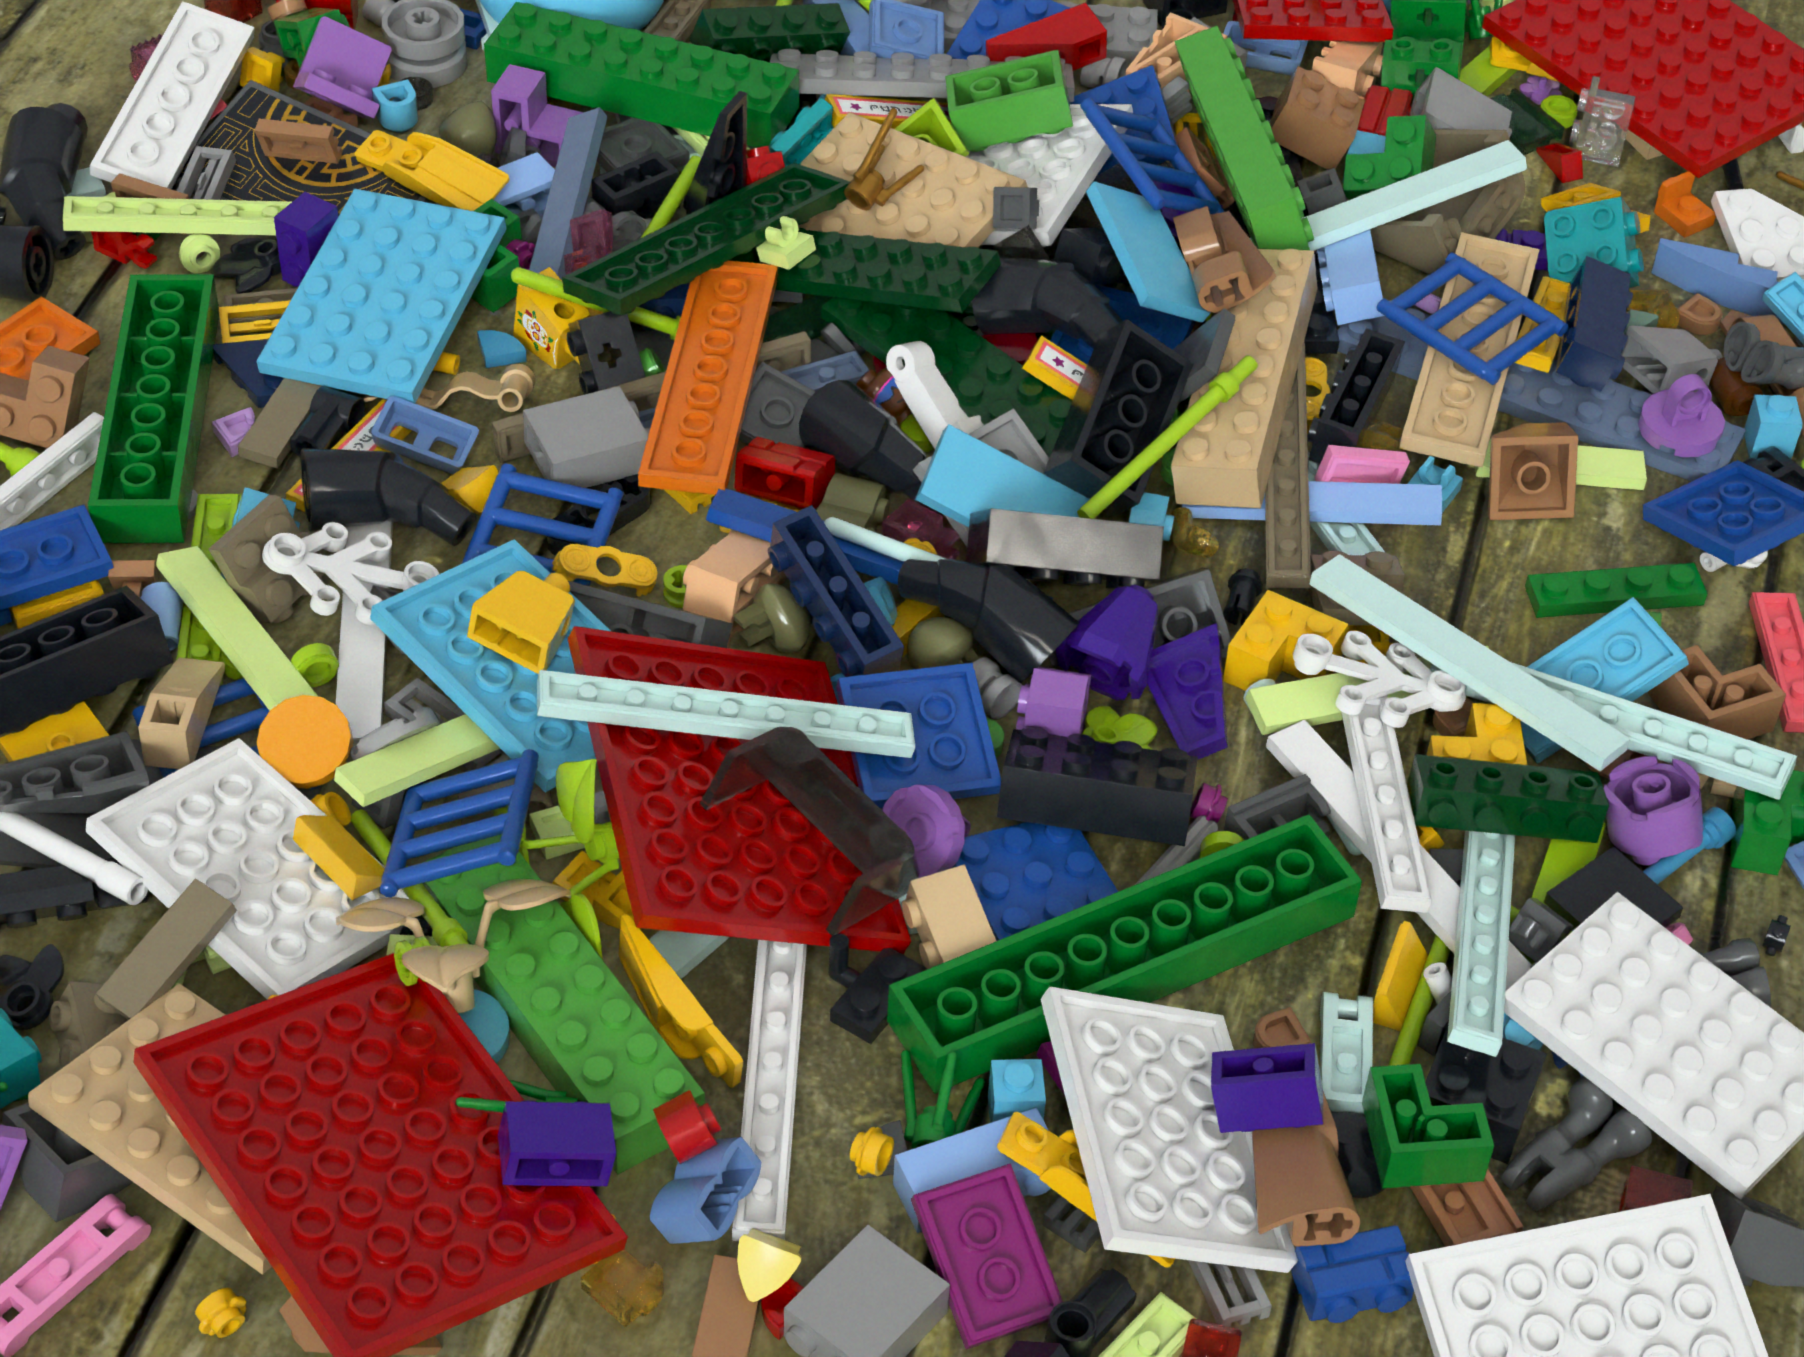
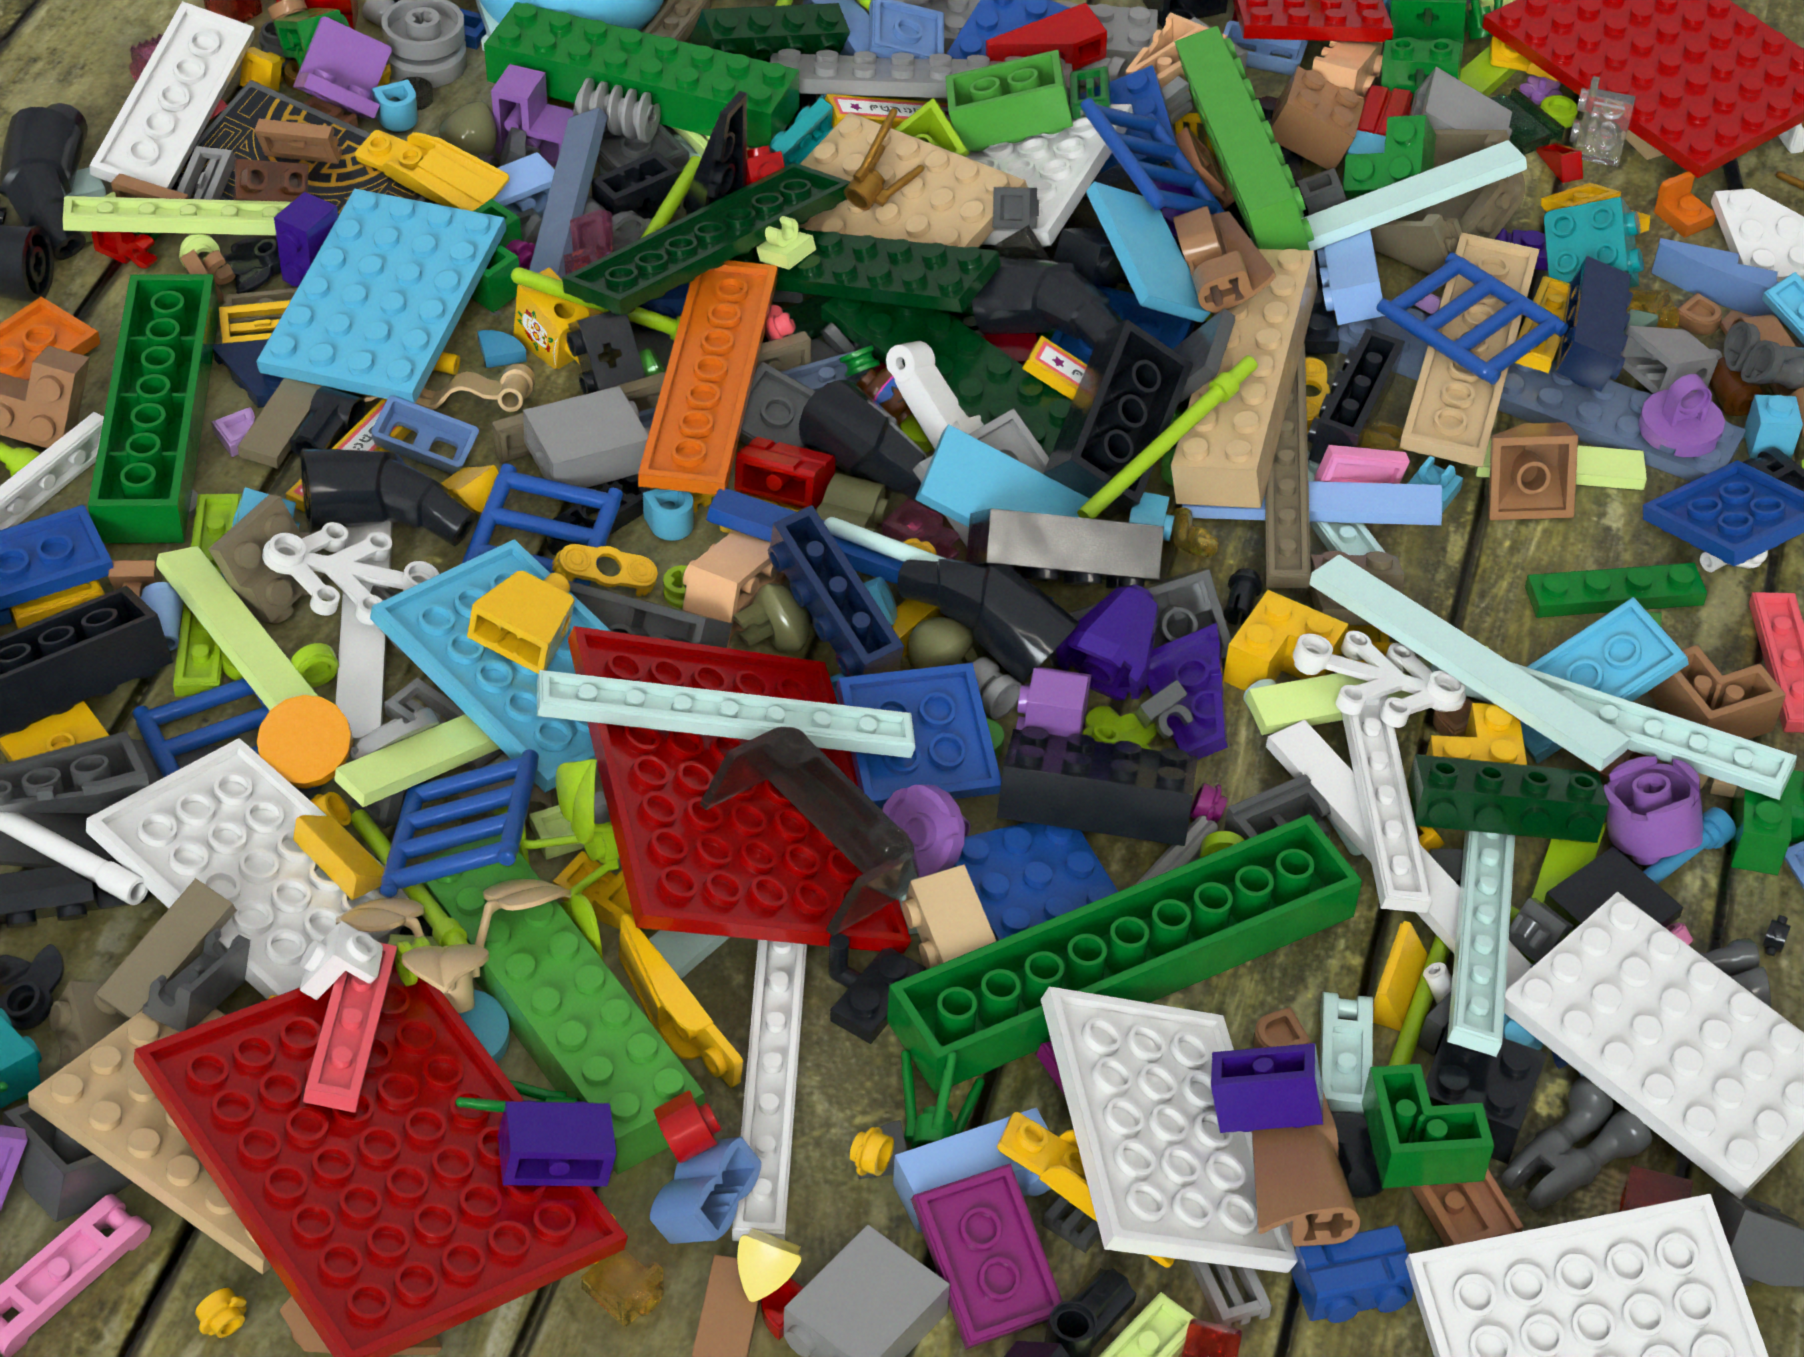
tan slope [138,657,225,769] -> none
medium azure brick [988,1059,1046,1123] -> none
none -> dark grey hinge [142,928,251,1032]
none -> medium nougat tile [180,249,236,303]
none -> reddish brown hips [234,159,308,202]
none -> white bracket [300,921,383,1000]
none -> coral plate [303,942,397,1113]
none -> light grey piece [573,78,661,143]
none -> medium azure plate [643,489,694,541]
none -> coral arm [765,305,796,341]
none -> green bush [839,345,881,378]
none -> green tile [1070,66,1111,119]
none -> dark grey tile [1134,680,1193,740]

